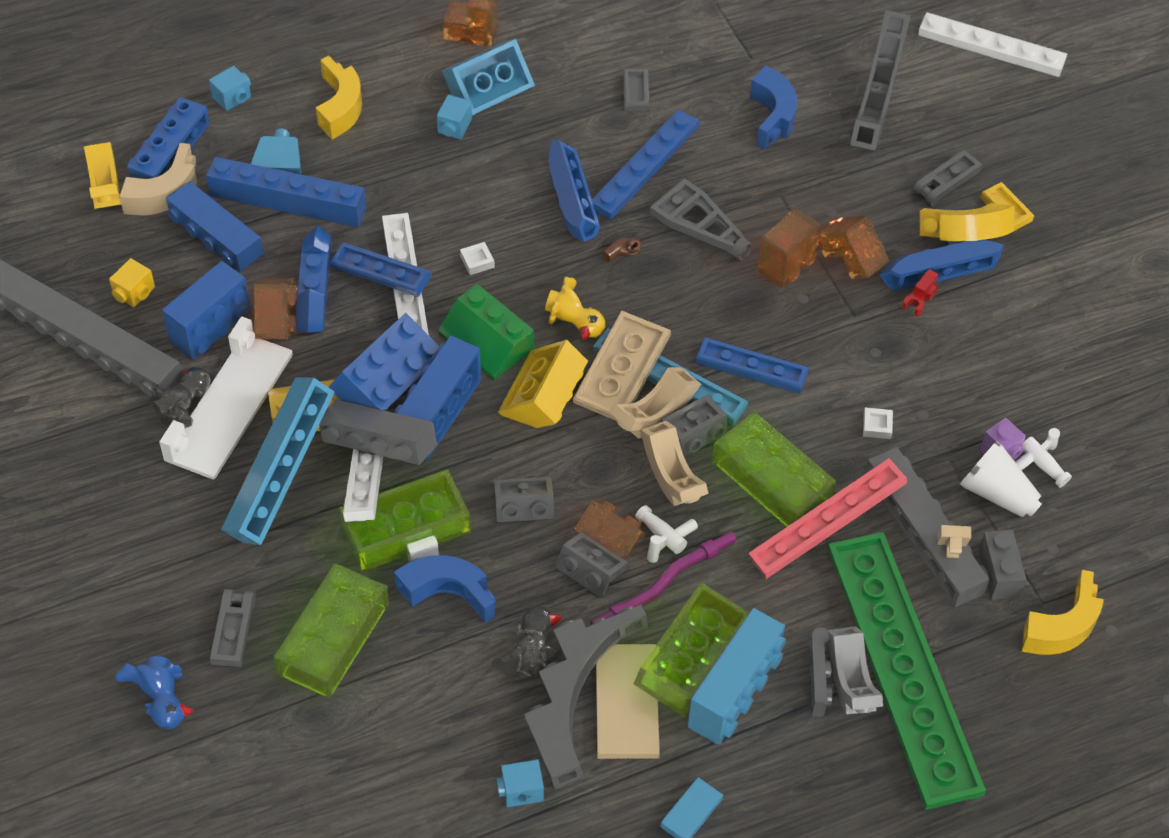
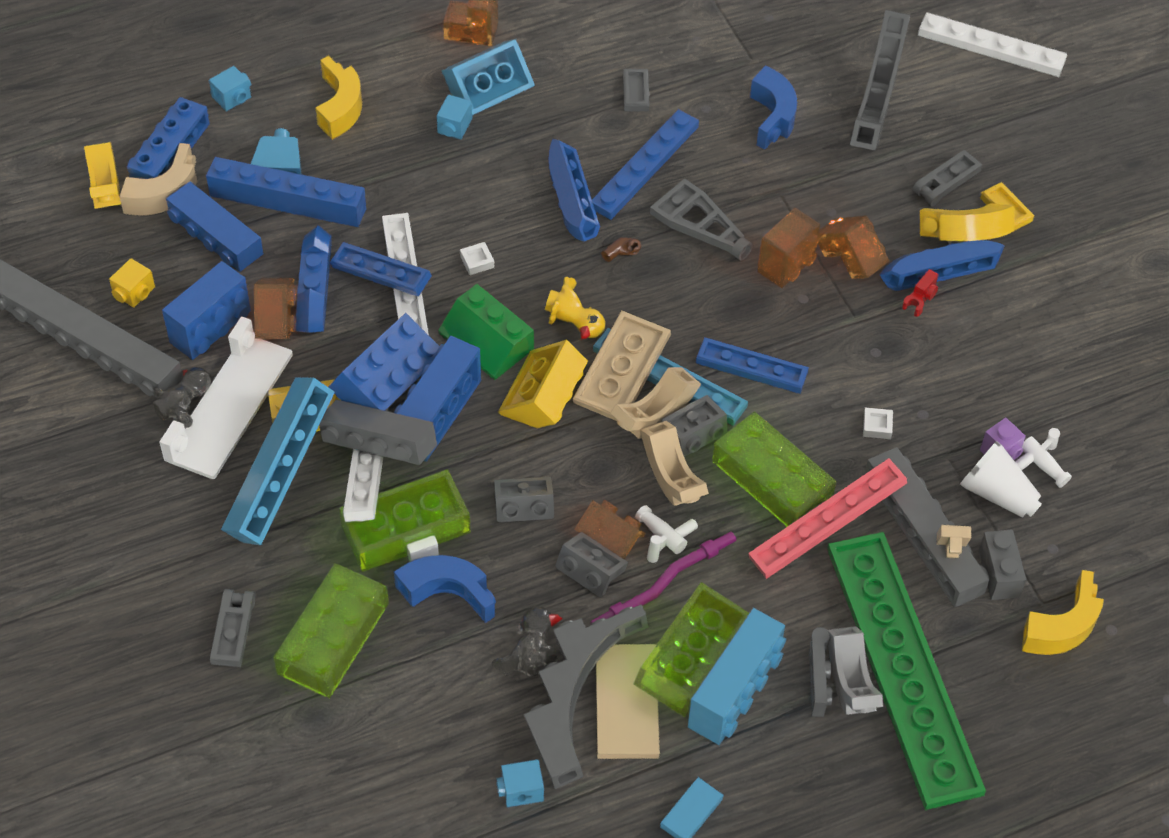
blue animal [115,656,194,729] -> none

